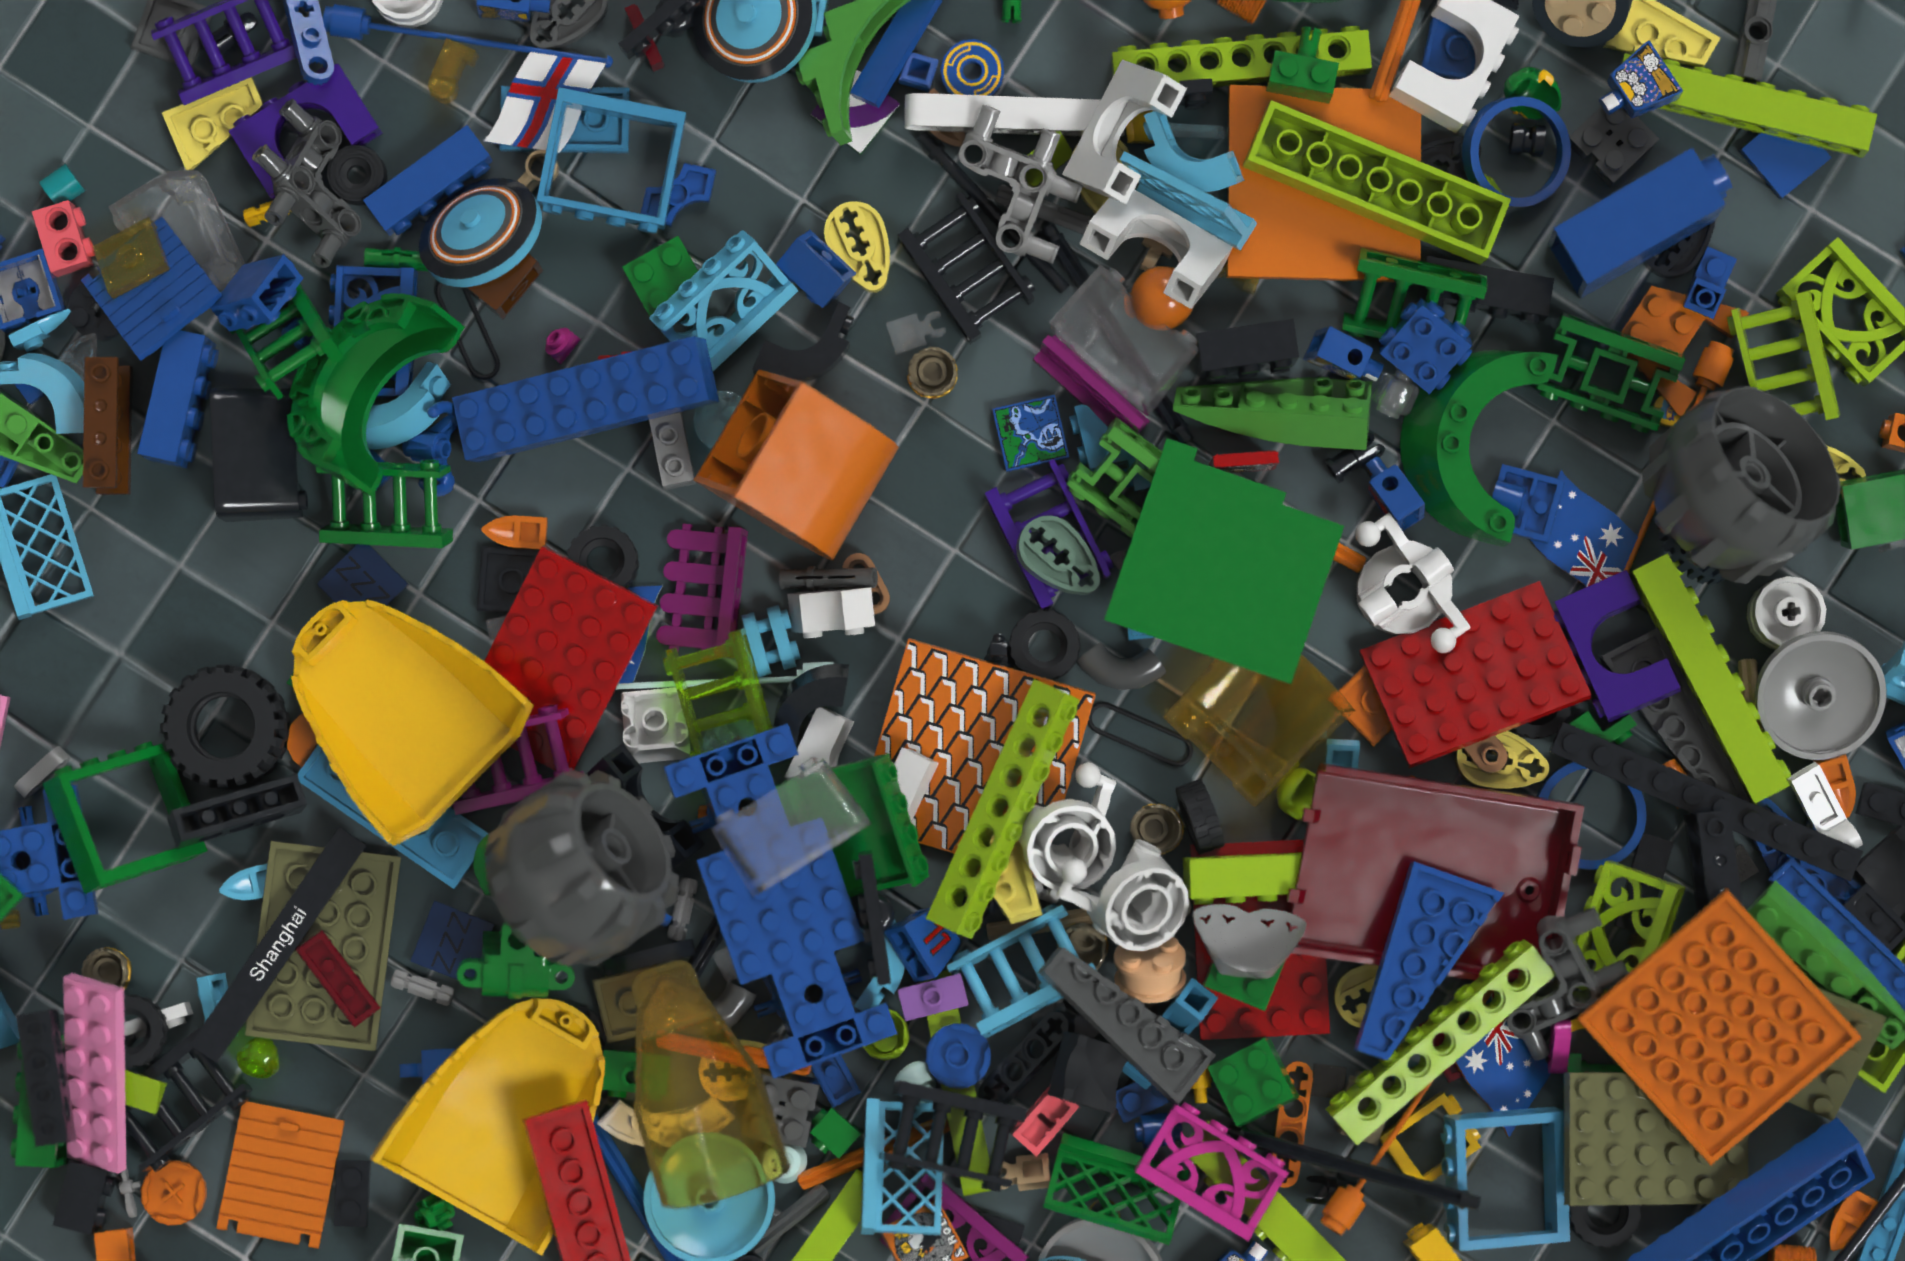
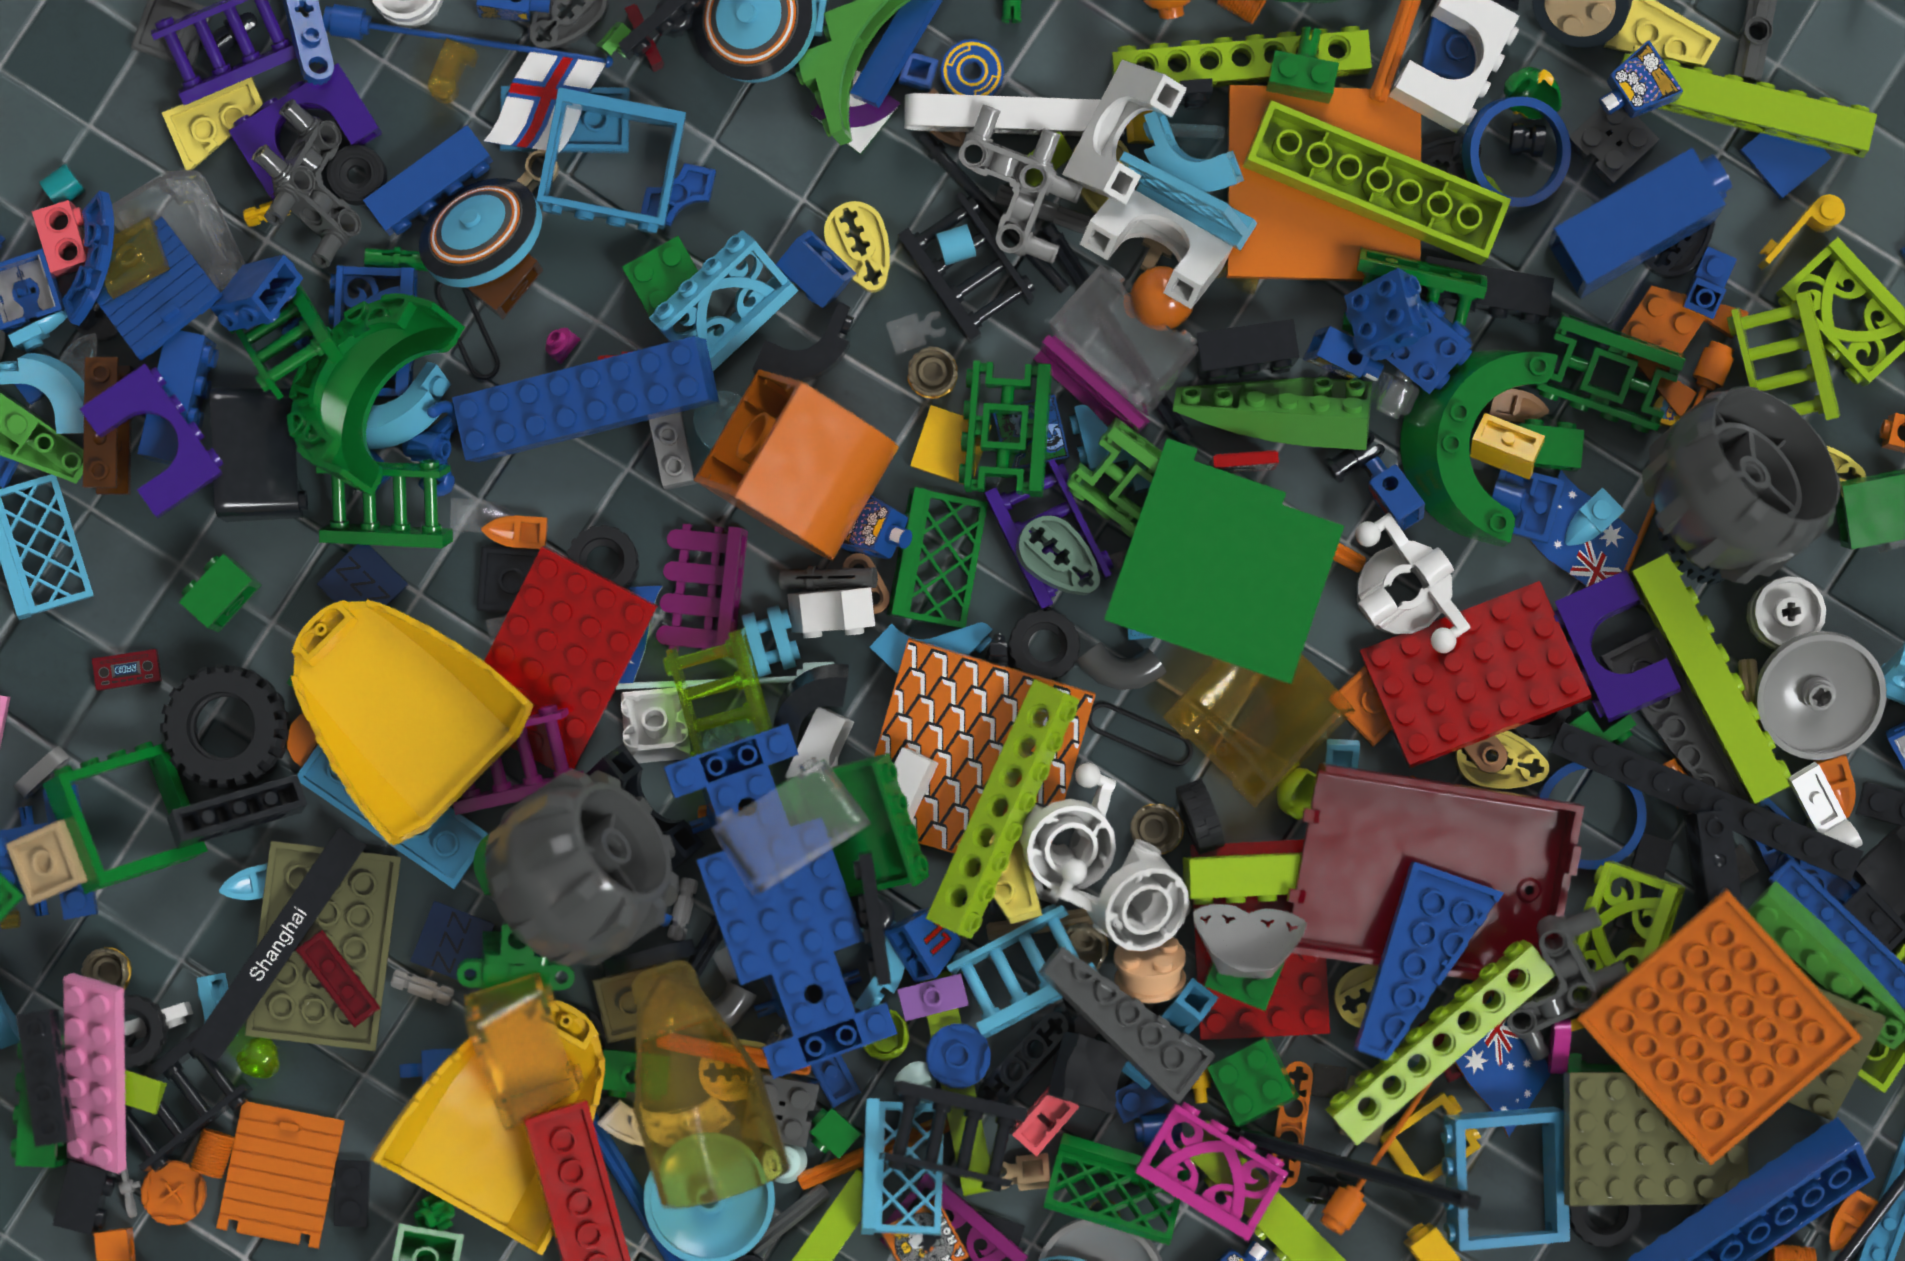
none -> tan tile [5,820,88,905]
none -> blue tile [62,190,114,326]
none -> dark purple arch [79,364,224,518]
none -> dark red tile [92,649,162,691]
none -> green brick [179,554,262,633]
none -> orange piece [189,1128,236,1179]
none -> clear plate [450,498,515,533]
none -> clear yellow windscreen [464,972,585,1131]
none -> bright green tile [596,22,632,59]
none -> blue torso [841,495,912,559]
none -> dark azure arch [869,622,993,675]
none -> green fence [887,487,988,629]
none -> yellow tile [910,405,992,485]
none -> medium azure brick [936,224,976,266]
none -> green fence [959,360,1052,497]
none -> blue brick [1344,268,1430,361]
none -> yellow panel [1470,413,1545,479]
none -> medium nougat plate [1483,388,1549,422]
none -> green brick [1518,419,1585,472]
none -> medium azure plate [1565,487,1625,546]
none -> yellow door [1758,194,1845,270]

